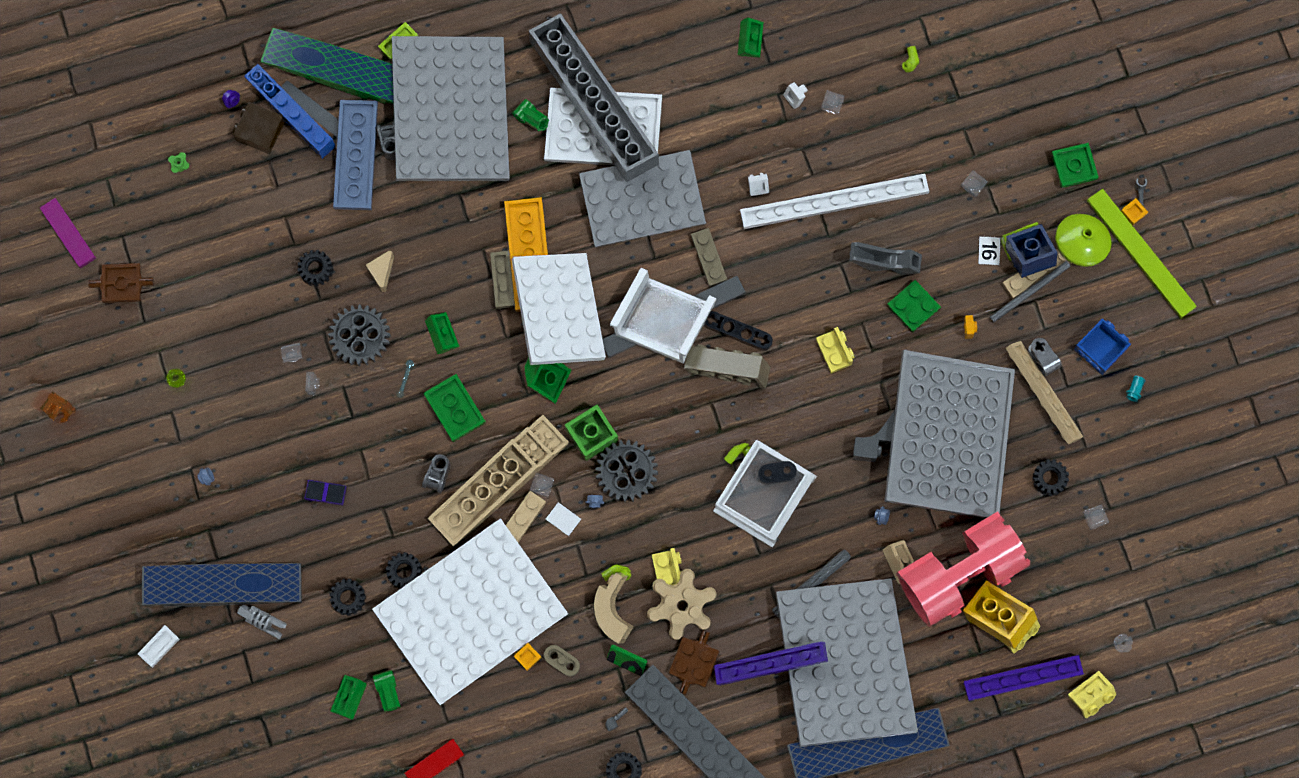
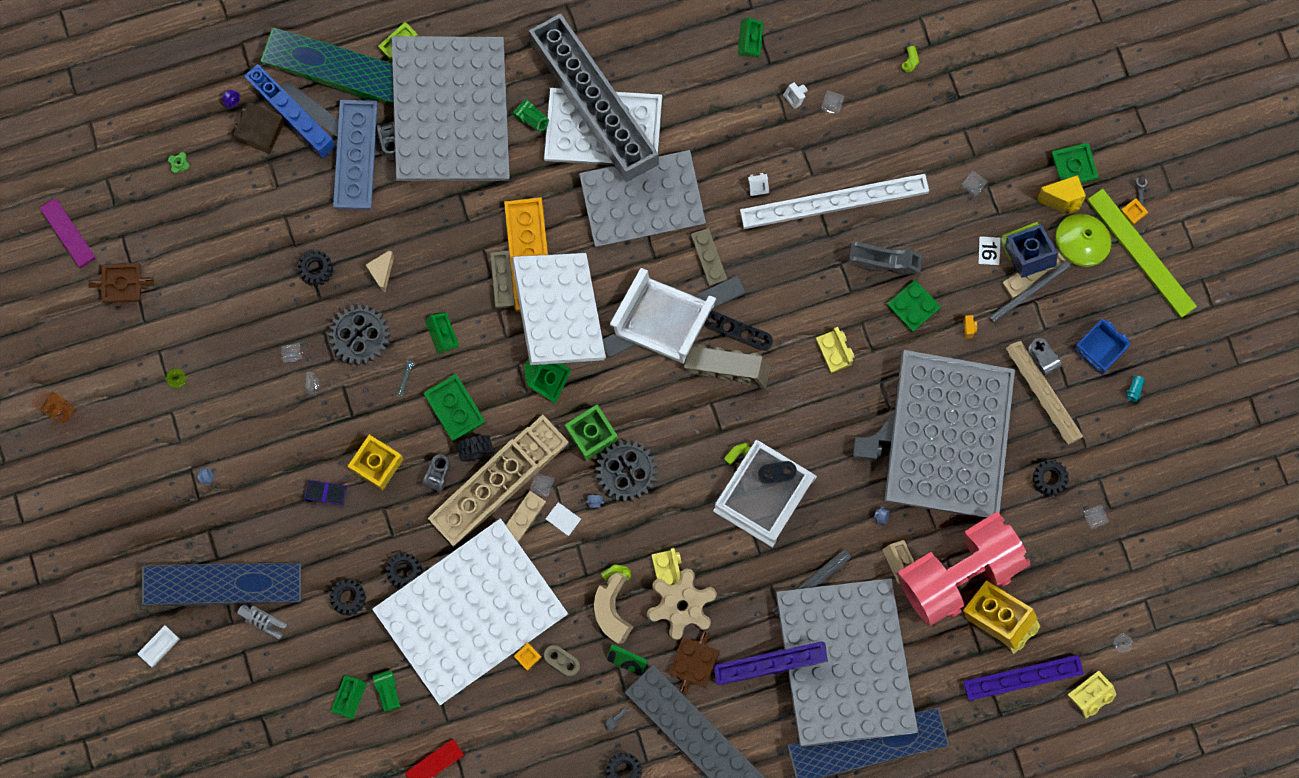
none -> yellow brick [348,434,404,491]
none -> black tyre [456,435,494,462]
none -> yellow slope [1037,175,1086,213]

